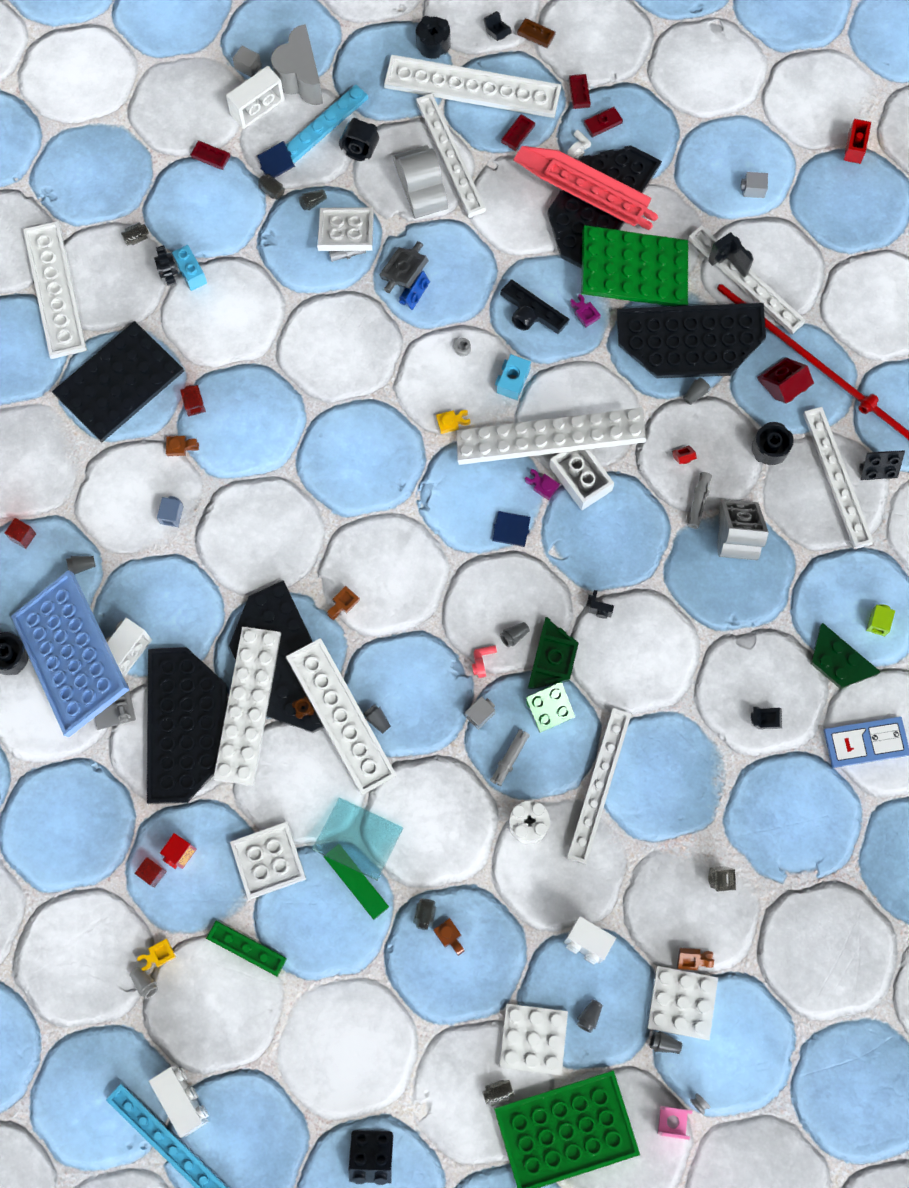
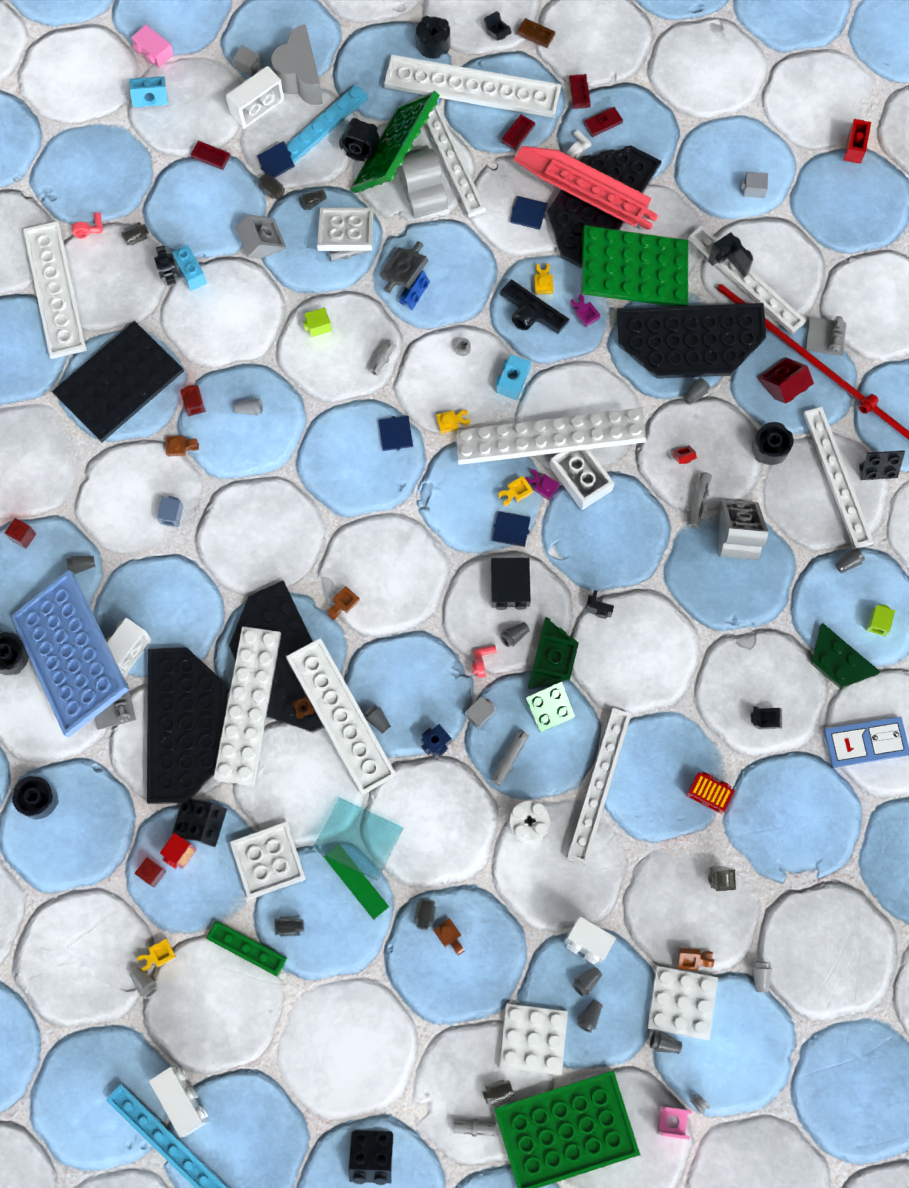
none -> black brick [12,776,59,820]
none -> coral plate [72,212,103,239]
none -> medium azure brick [129,76,168,107]
none -> bright pink brick [131,24,173,67]
none -> black bracket [172,799,227,847]
none -> light grey cone [234,397,263,416]
none -> light grey slope [235,214,286,259]
none -> clear smoke brick [274,915,304,937]
none -> lime brick [302,307,332,337]
none -> green plate [350,91,440,193]
none -> light grey pin [368,339,397,376]
none -> dark blue piece [378,416,413,451]
none -> dark blue brick [421,724,452,757]
none -> light grey pin [453,1119,496,1137]
none -> black brick [491,558,531,610]
none -> yellow plate [498,476,533,506]
none -> dark blue piece [510,196,547,230]
none -> yellow plate [534,263,553,295]
none -> dark grey cone [572,966,603,997]
none -> red brick [686,772,735,815]
none -> light grey cone [752,961,773,993]
none -> light grey hinge [806,316,846,356]
none -> dark grey cone [835,548,865,574]

